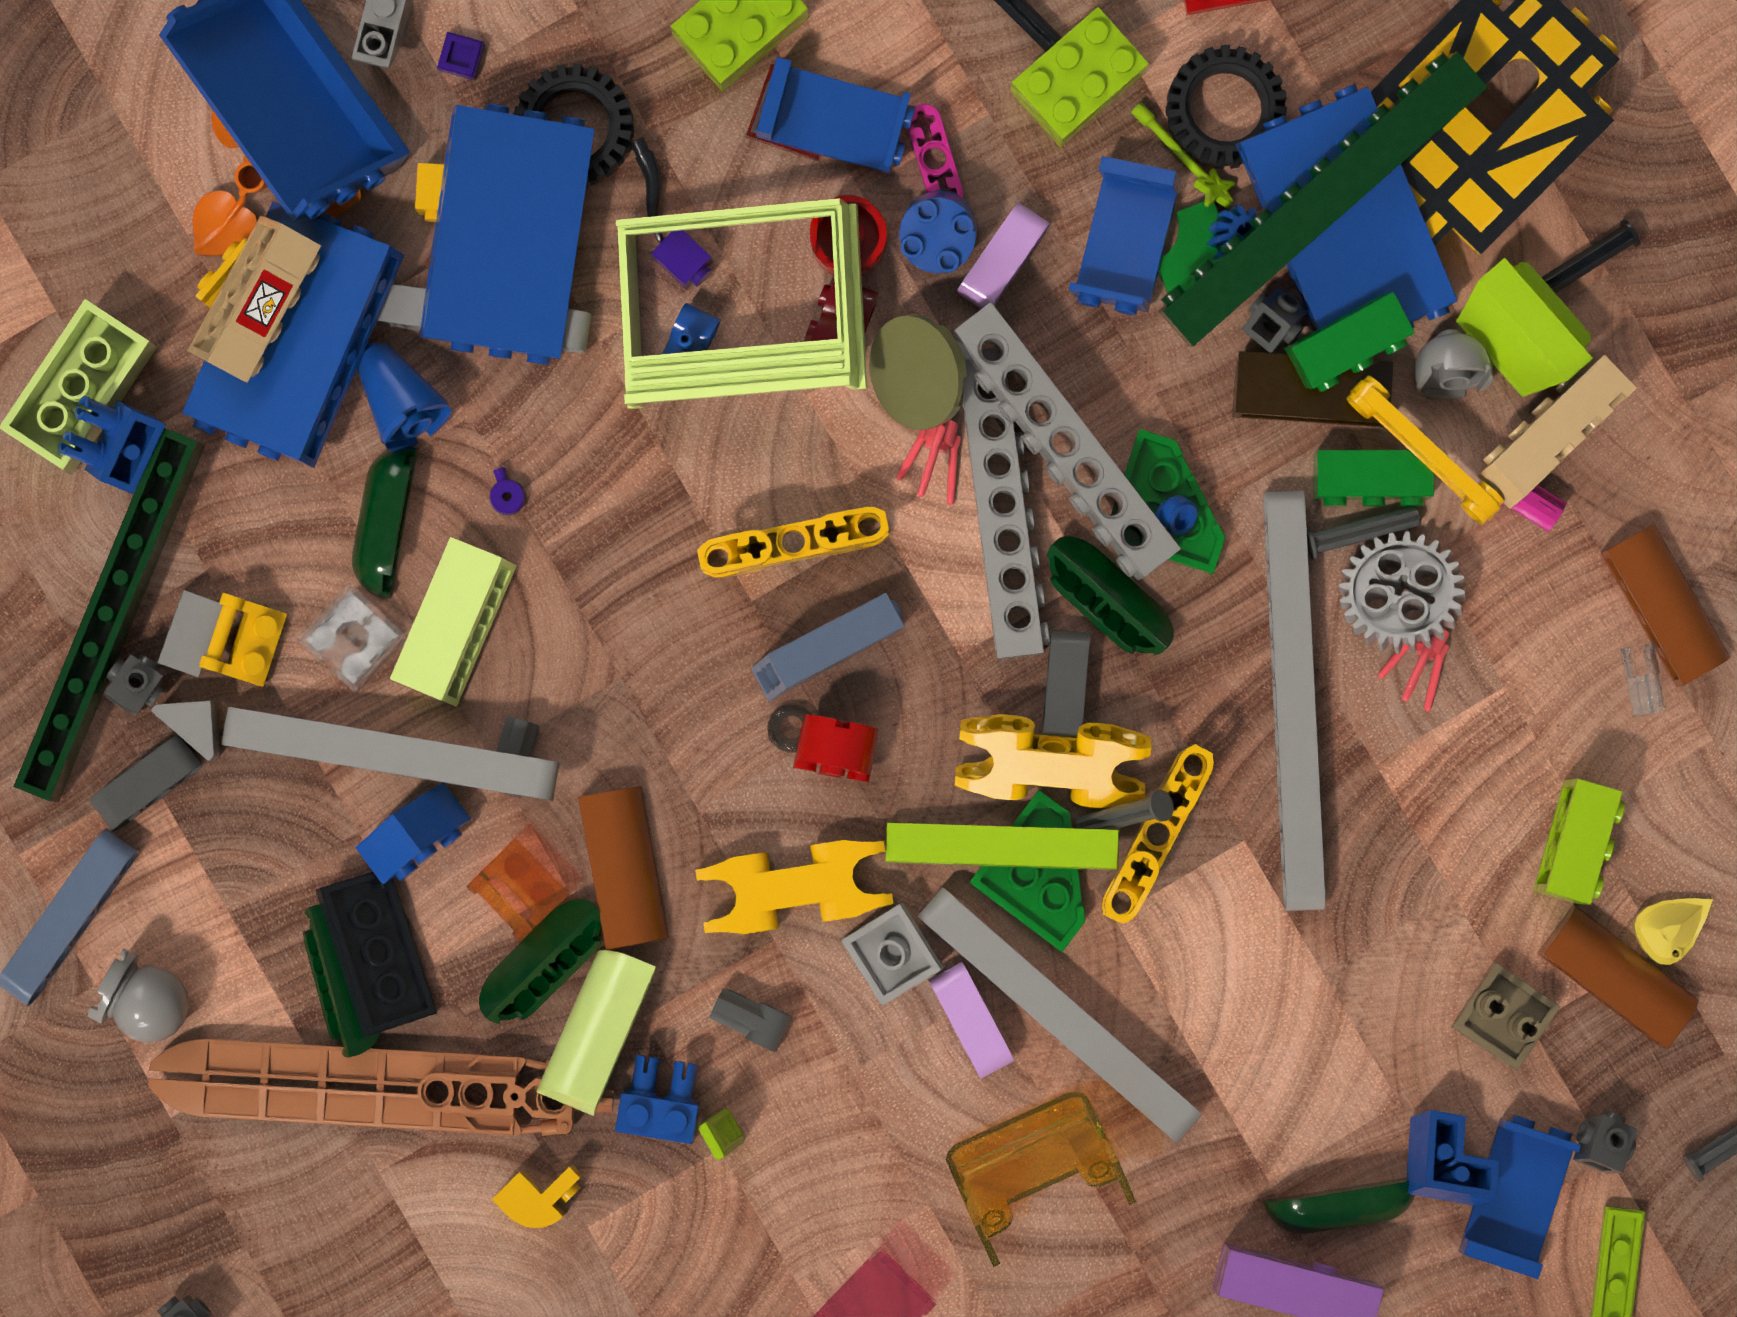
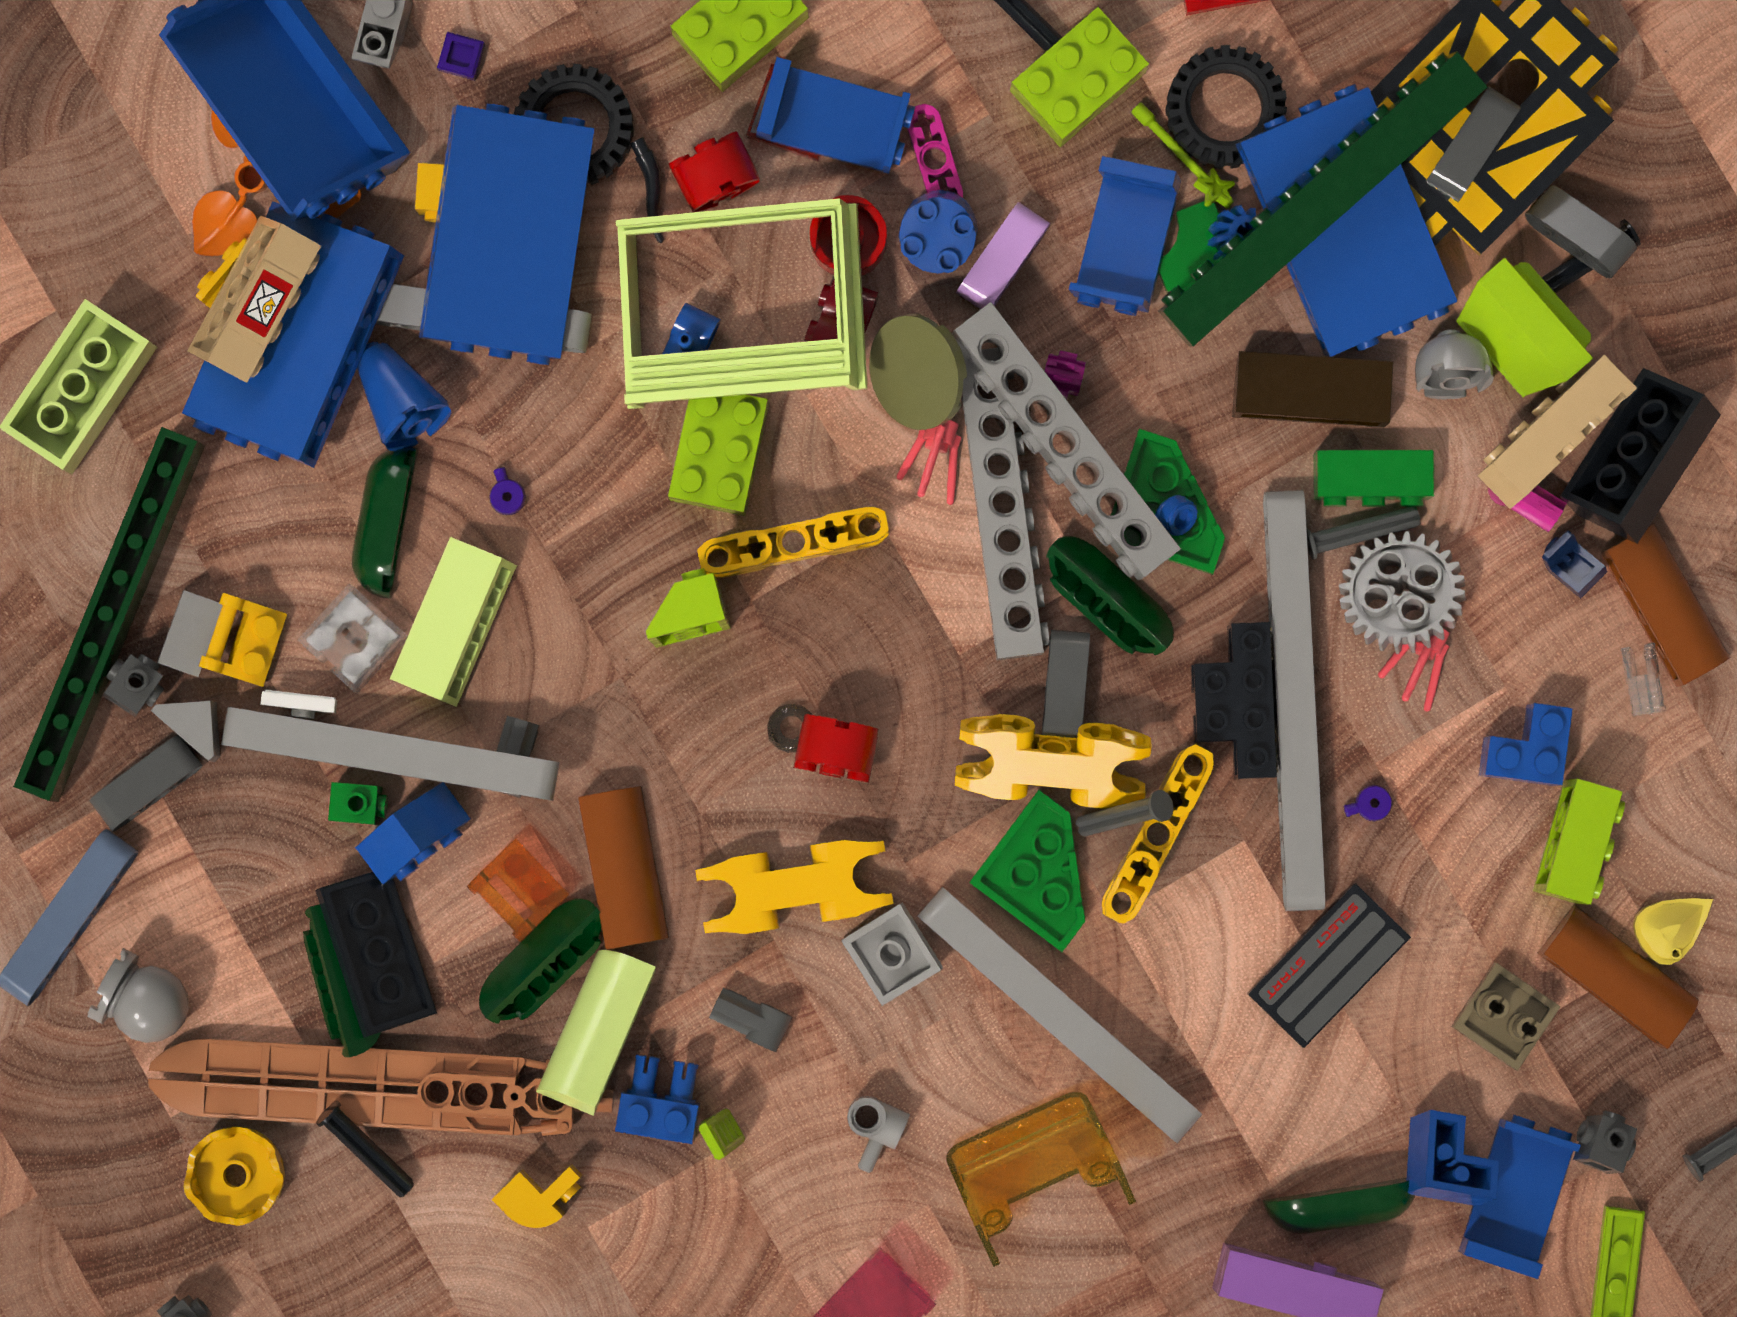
blue brick [58,396,166,494] -> none
dark purple brick [651,230,713,290] -> none
sand blue slope [751,593,905,702] -> none
lime tile [885,823,1120,870] -> none
lavender beam [928,962,1015,1079] -> none
dark grey brick [1241,287,1308,353] -> none
green brick [1285,292,1415,392] -> none
yellow piece [1346,375,1504,525] -> none
none -> yellow plate [184,1126,285,1226]
none -> white plate [260,690,337,719]
none -> black axle [316,1101,414,1197]
none -> green brick [328,782,388,825]
none -> lime slope [646,568,731,648]
none -> red brick [668,131,760,213]
none -> lime brick [668,395,769,516]
none -> light grey piece [847,1096,910,1173]
none -> magenta gear [1044,350,1086,400]
none -> black piece [1190,622,1278,780]
none -> dark grey tile [1247,883,1411,1048]
none -> dark purple piece [1343,785,1392,821]
none -> dark grey beam [1426,86,1522,202]
none -> blue brick [1478,703,1573,786]
none -> dark grey beam [1525,185,1637,279]
none -> dark blue bracket [1542,530,1608,599]
none -> black brick [1560,368,1721,544]

